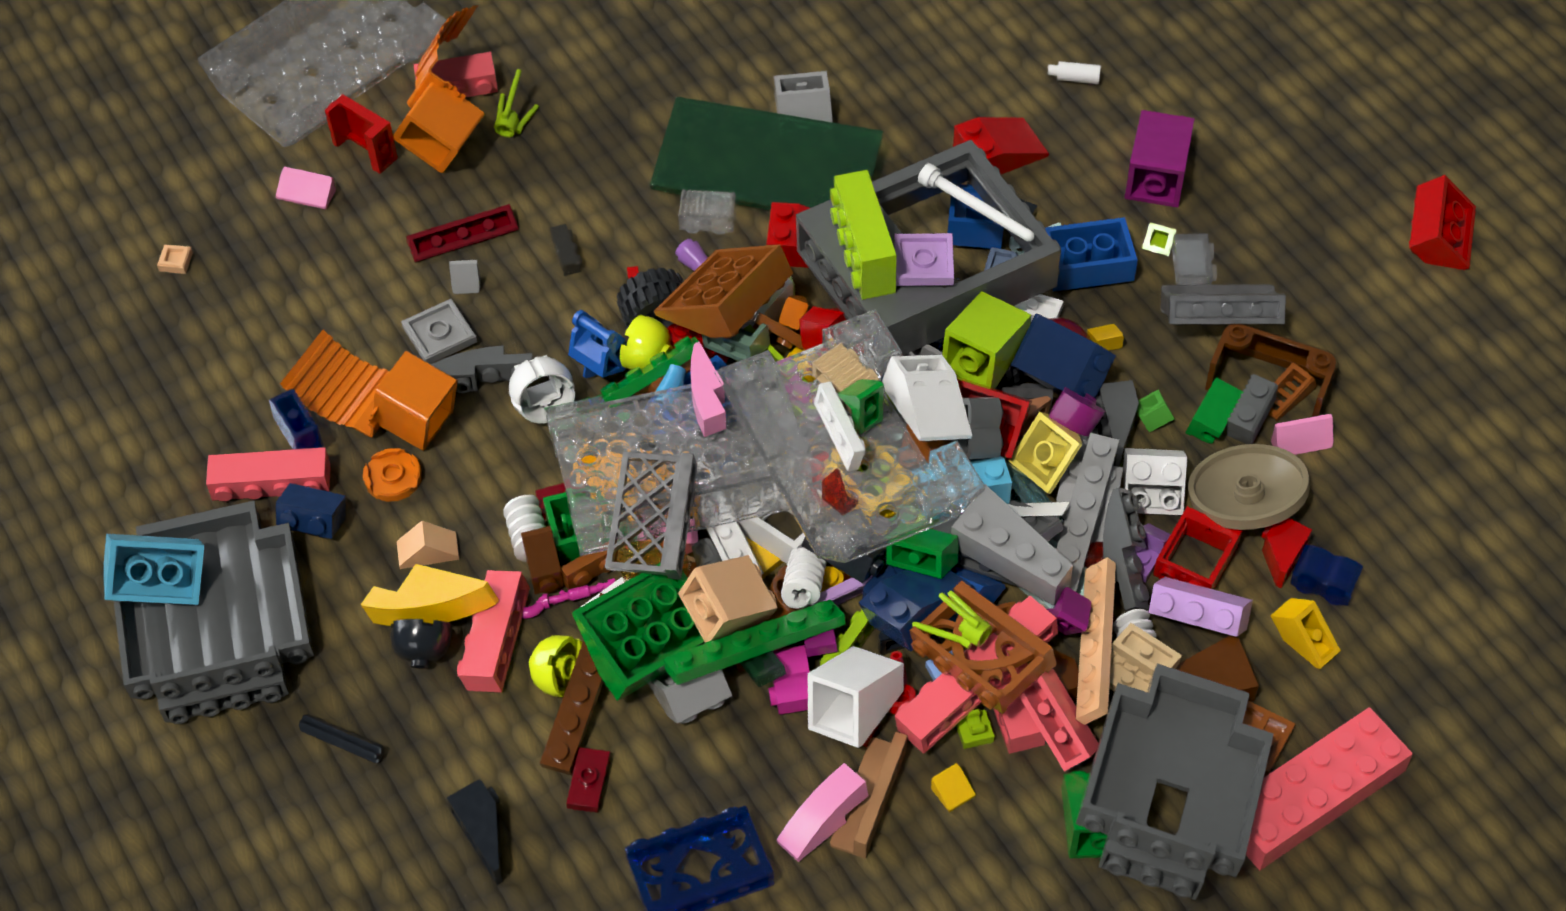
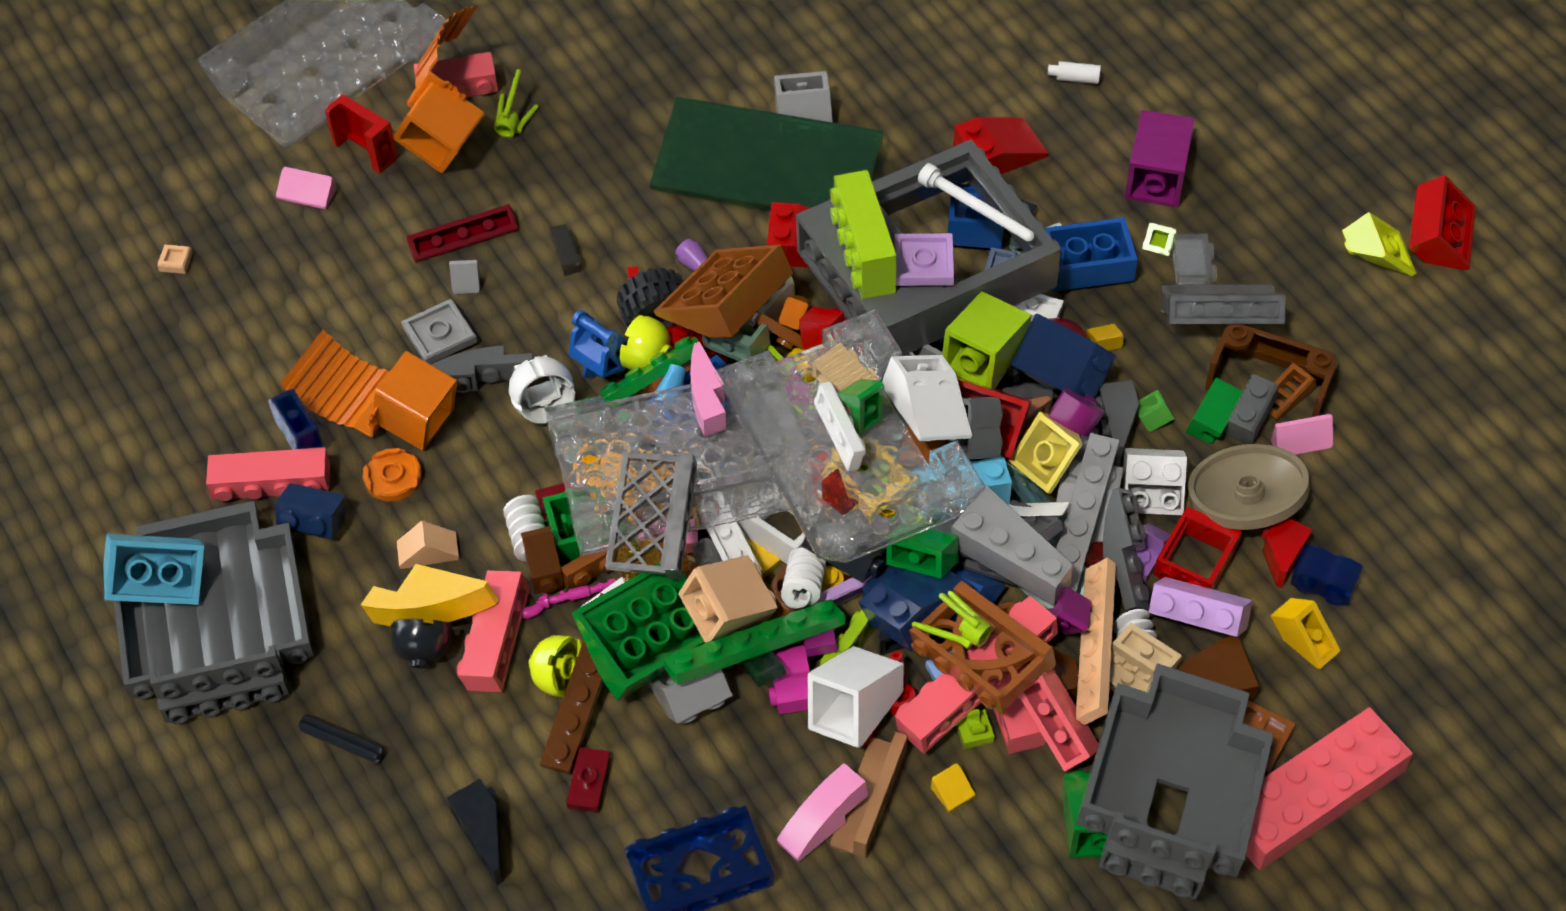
clear brick [678,190,736,234] -> none
none -> neon yellow slope [1342,212,1417,276]

